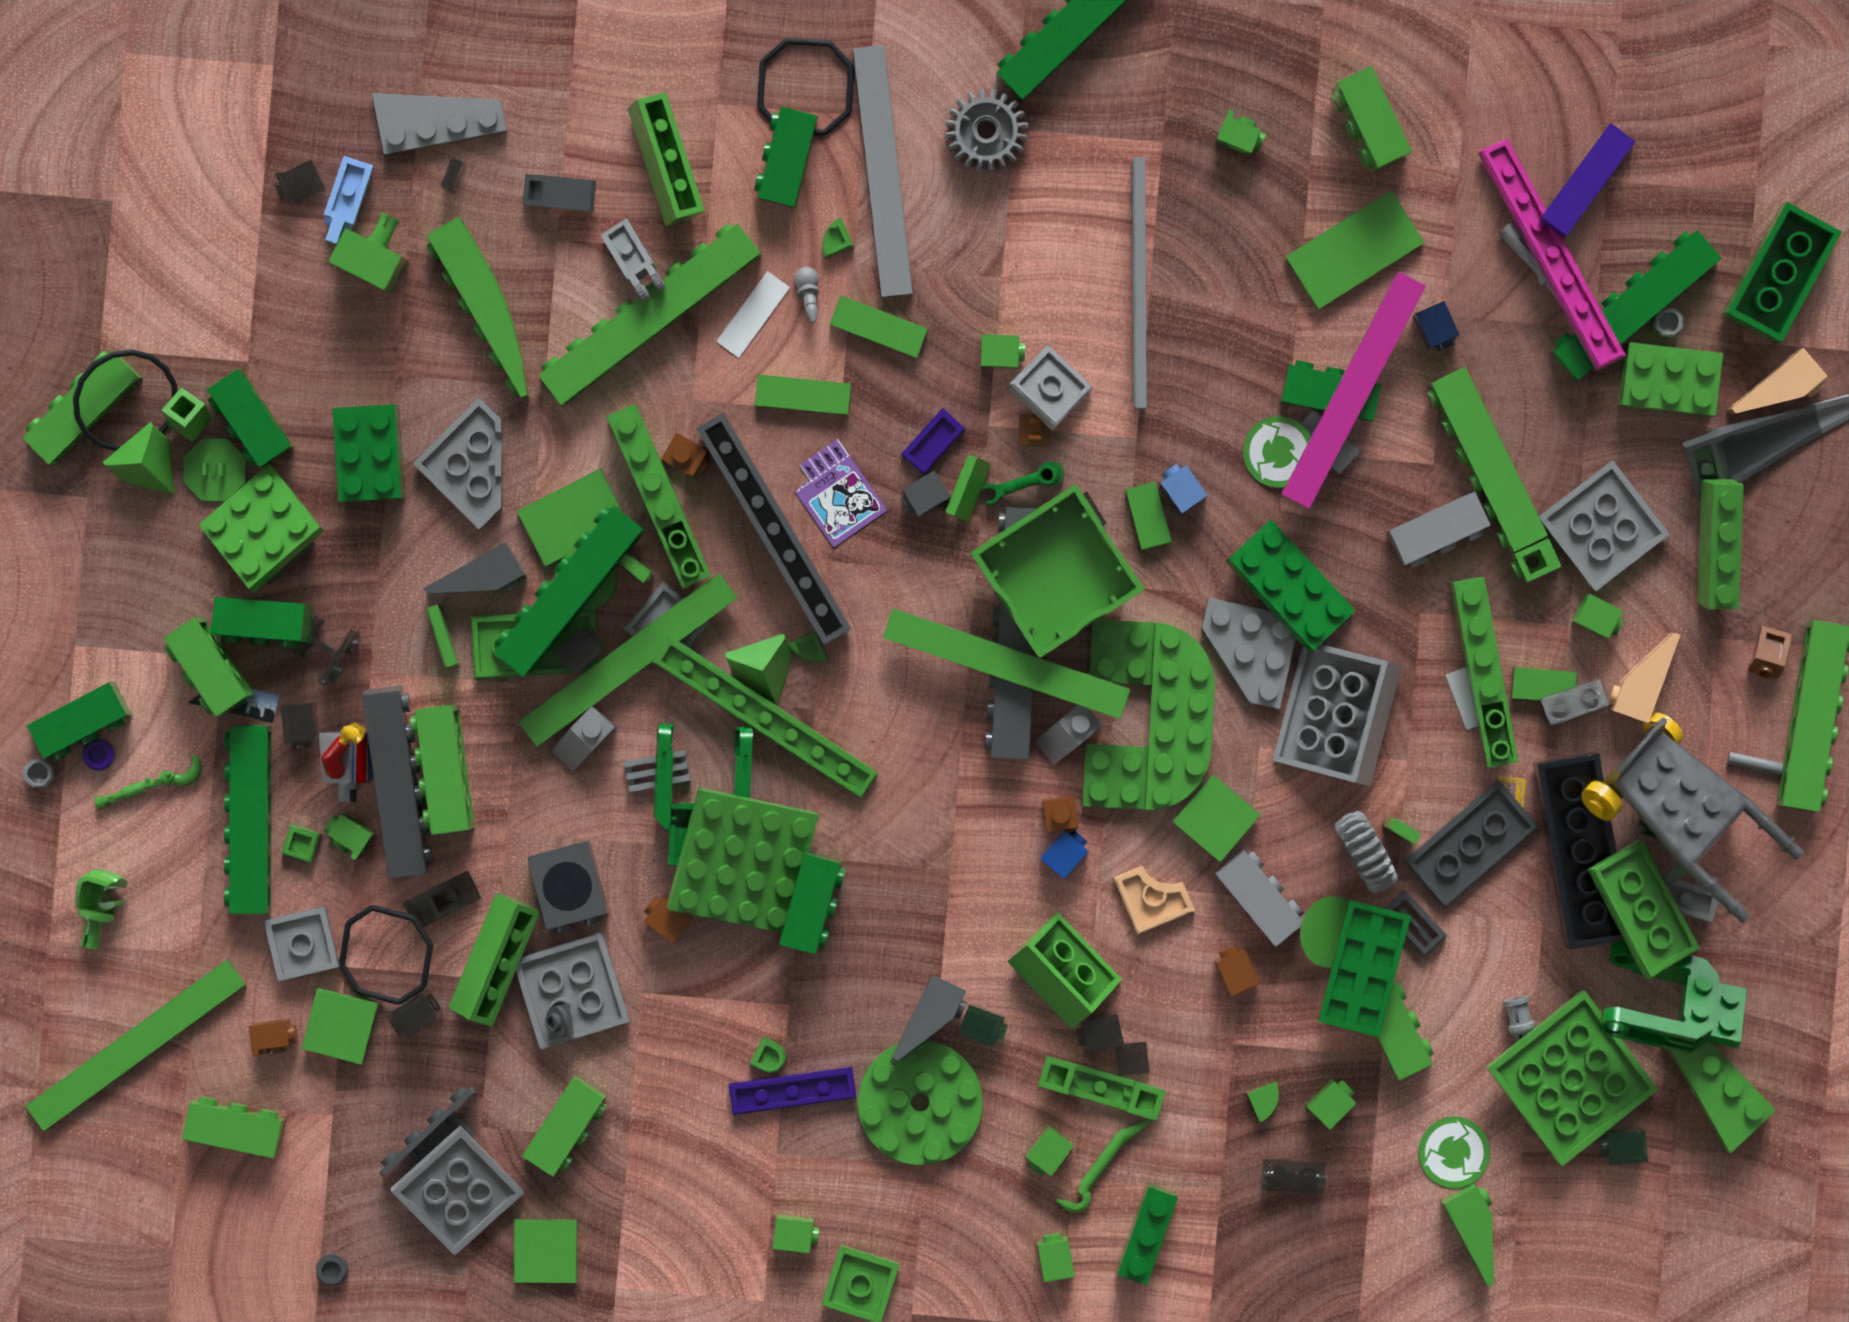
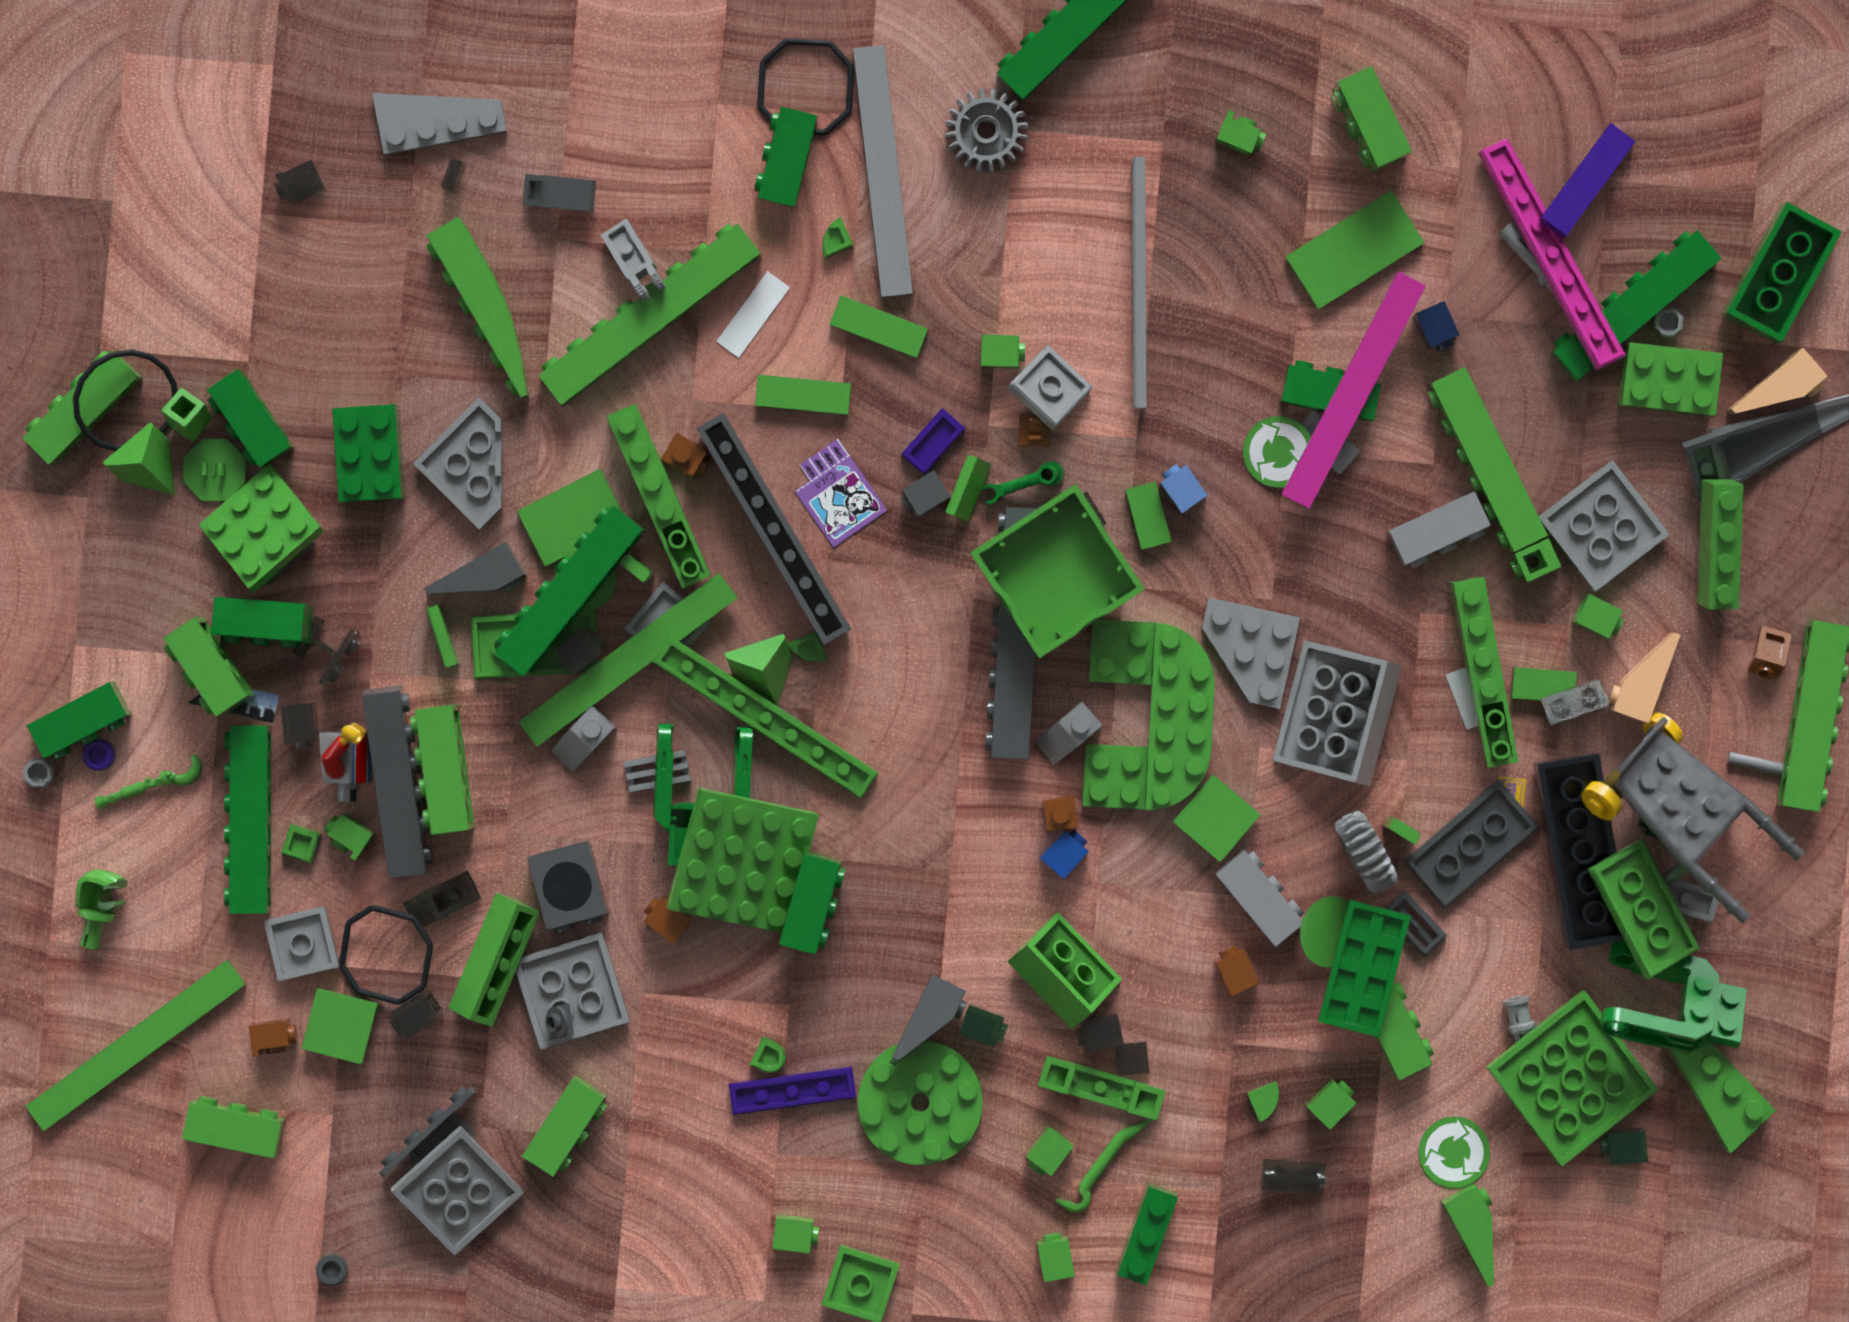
light blue hinge [324,156,375,245] -> none
bright green brick [328,212,408,294] -> none
bright green tile [514,1219,577,1283] -> none
bright green brick [627,92,705,227] -> none
light grey bar [794,267,819,323] -> none
bright green tile [883,608,1131,719] -> none
light nougat tile [1113,865,1195,935] -> none
green plate [1225,519,1355,653] -> none

